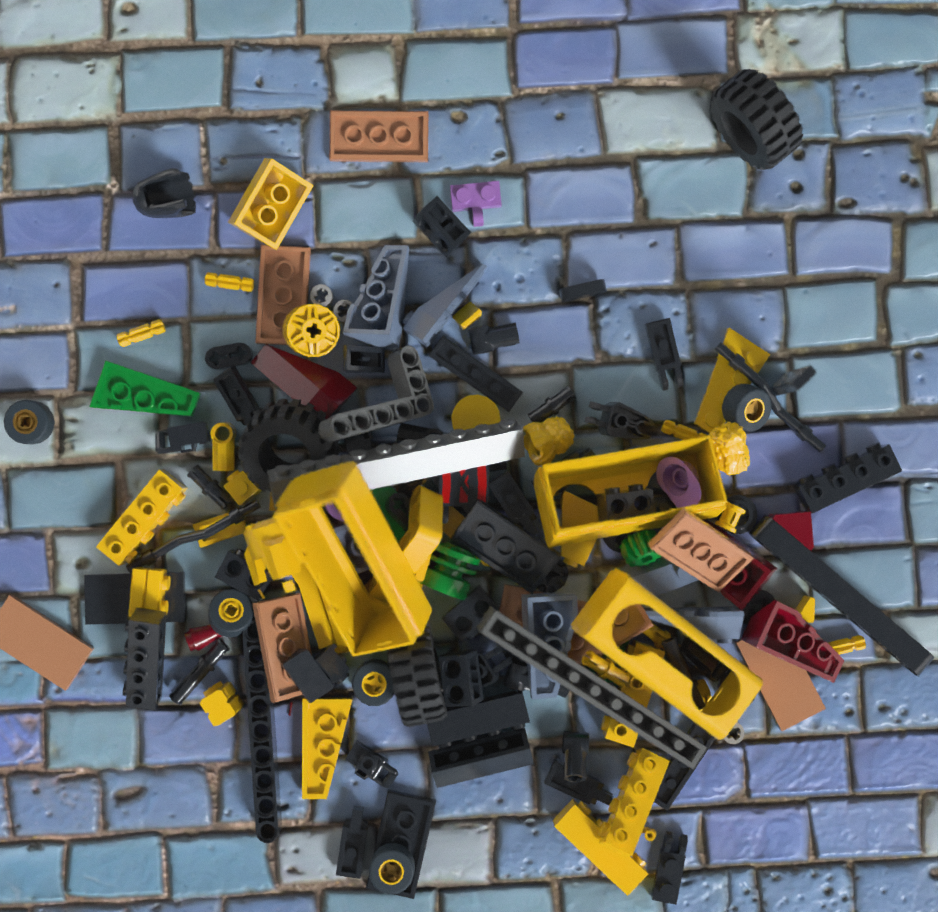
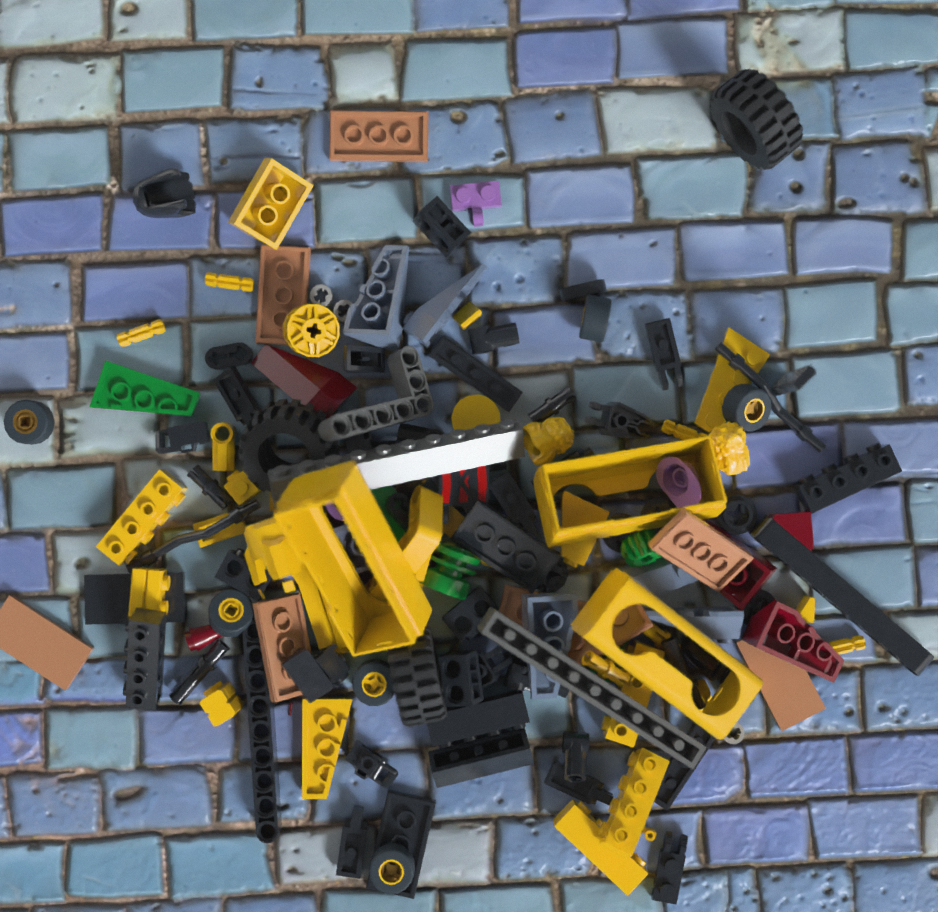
black brick [596,484,655,522] -> none
yellow bush [714,502,746,533] -> none
none -> black wheel [579,295,612,342]

